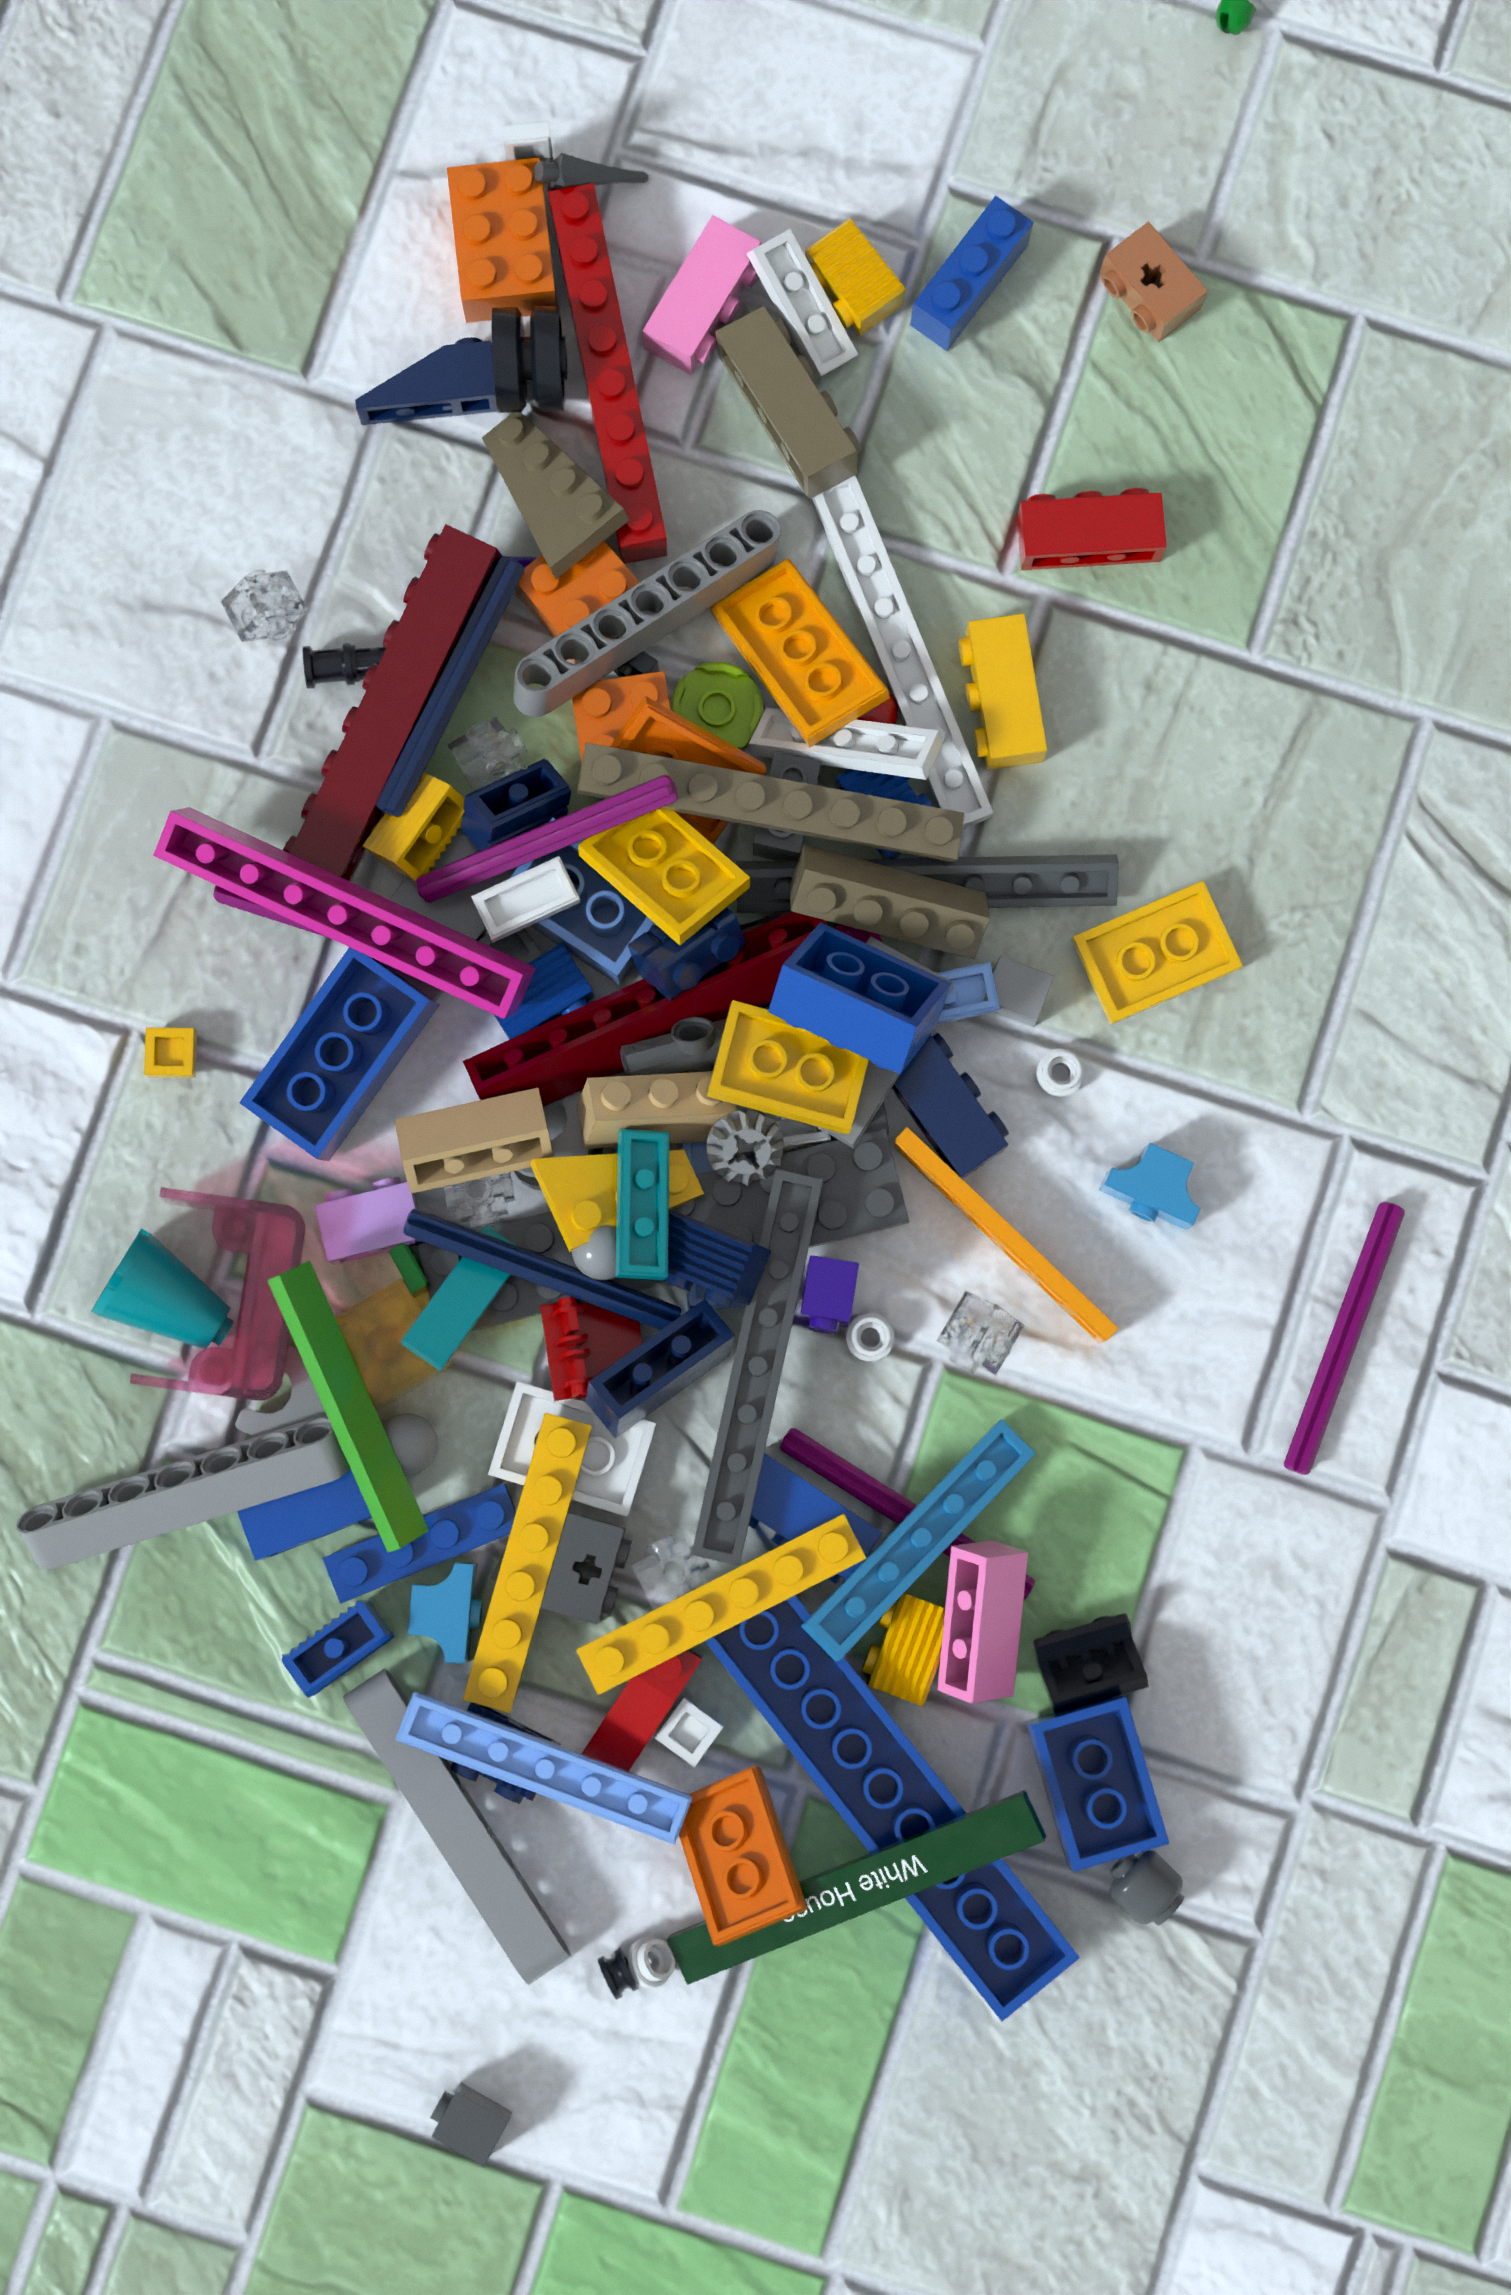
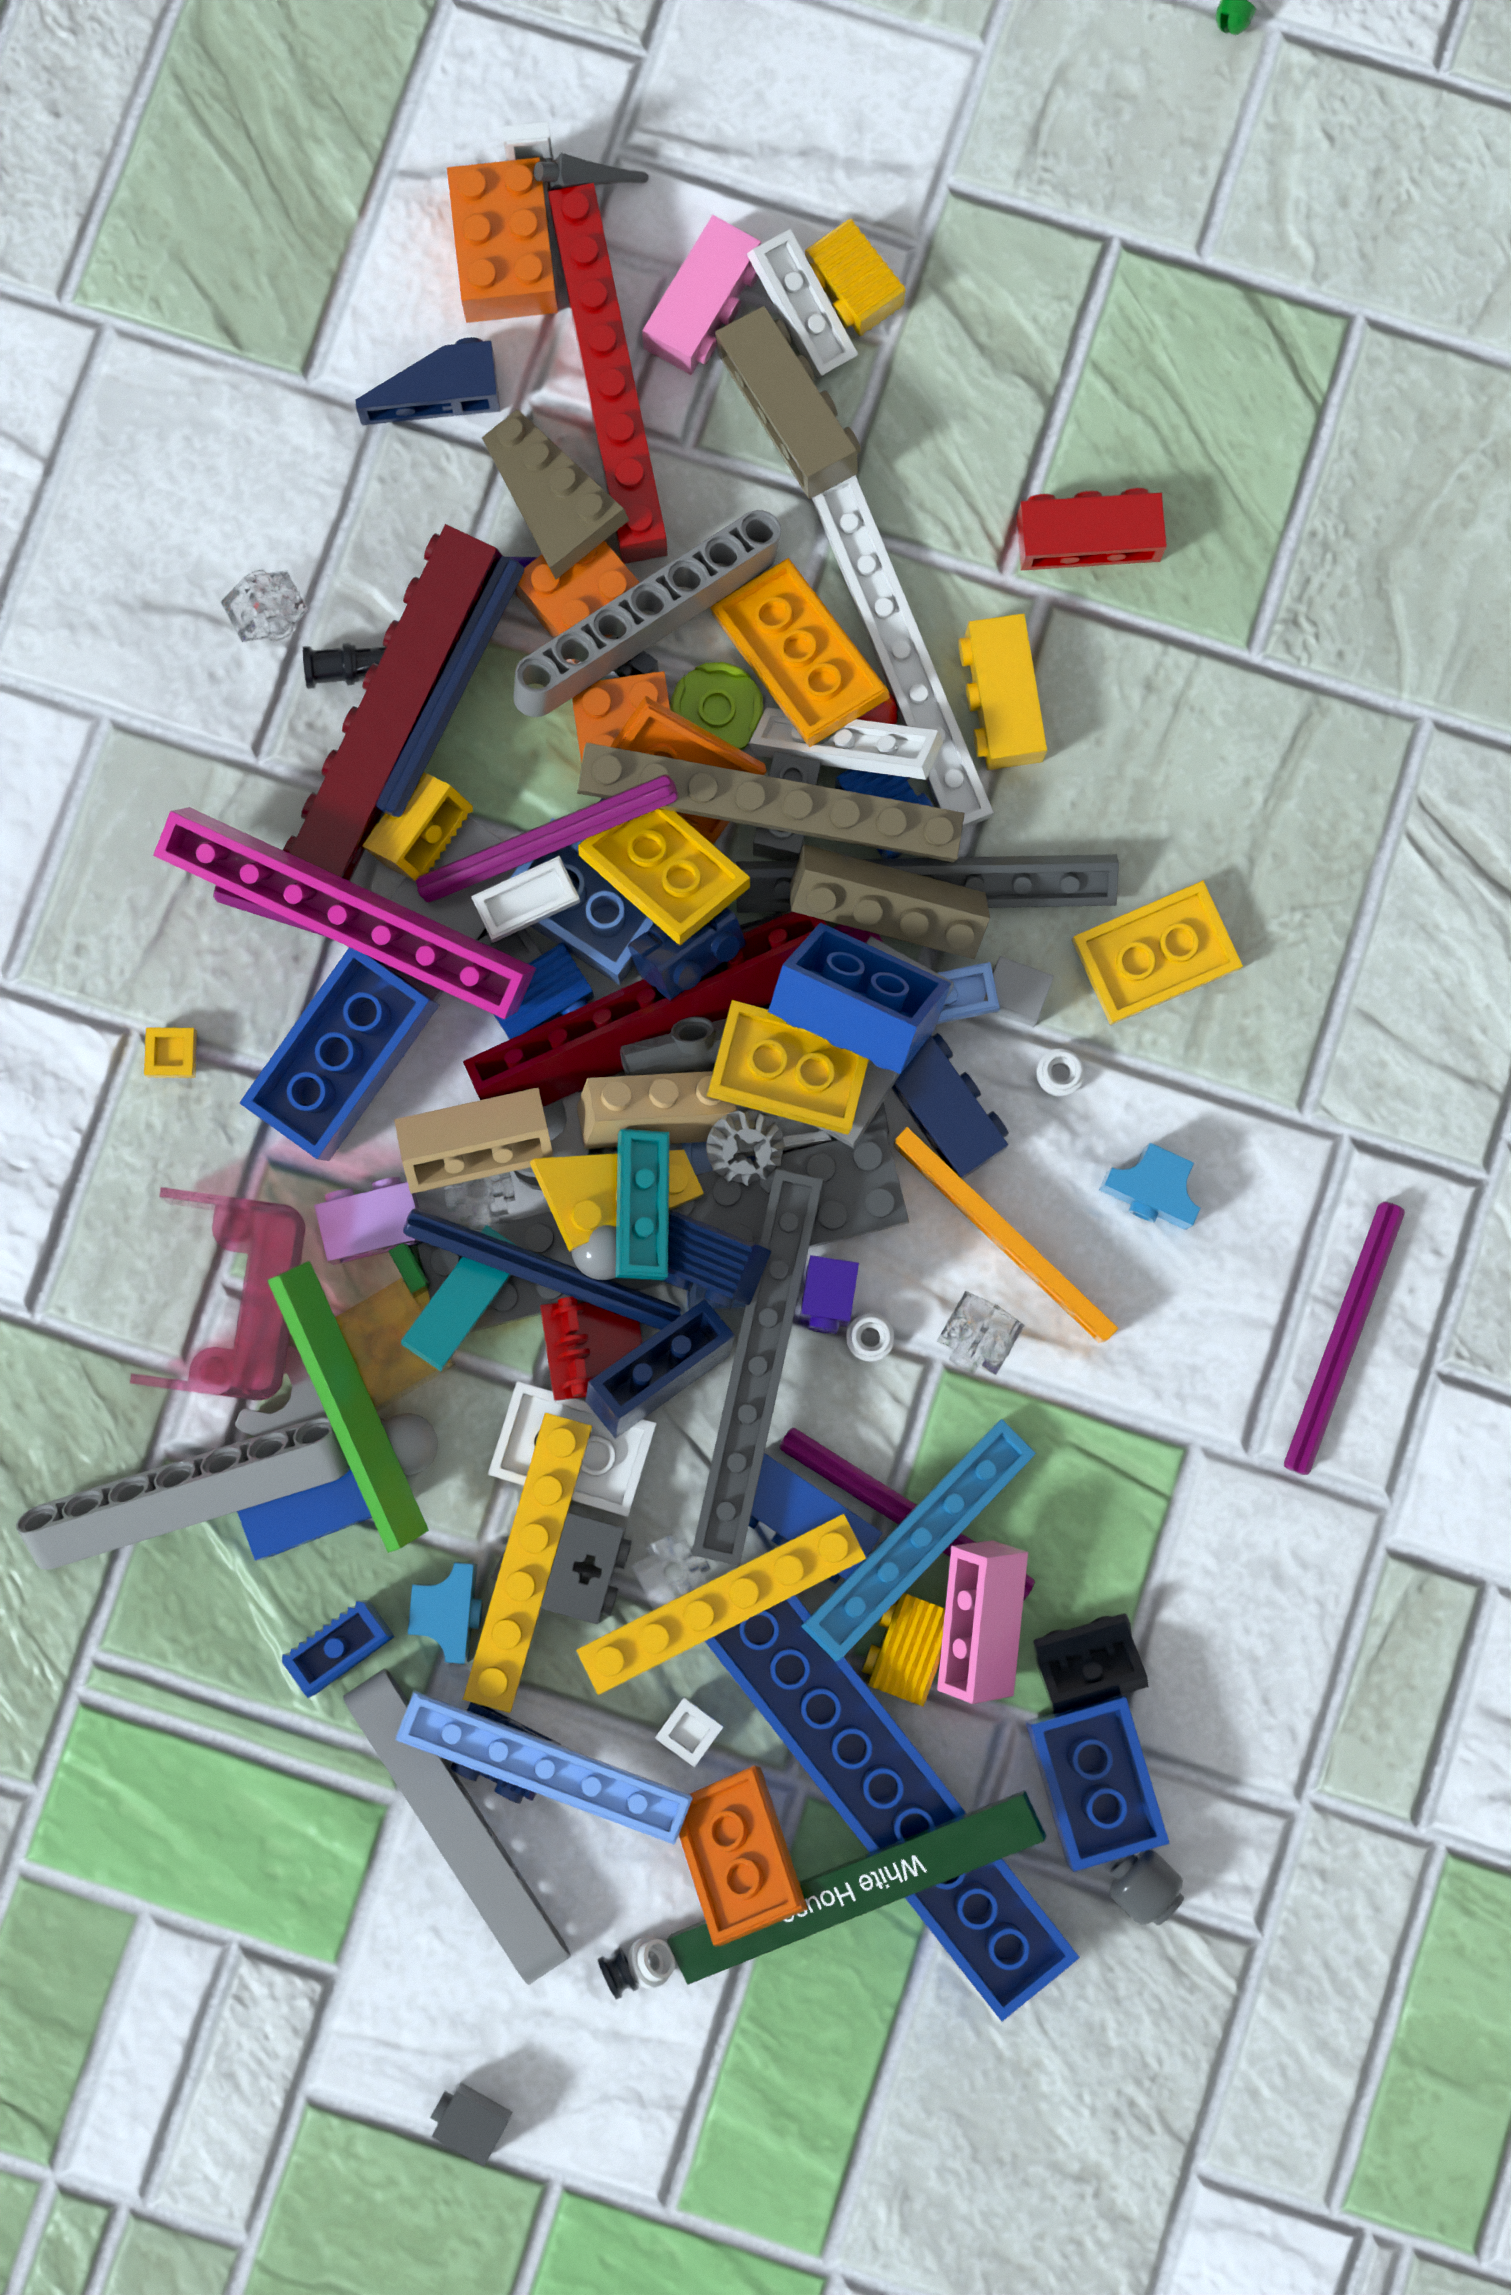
teal cone [91,1228,234,1350] -> none
blue plate [322,1484,516,1604] -> none
clear brick [447,717,528,791] -> none
dark blue brick [461,759,572,851] -> none
black wheel [492,306,568,413] -> none
red slope [582,1649,702,1771] -> none
blue brick [910,195,1033,351] -> none
nougat brick [1100,221,1208,343] -> none

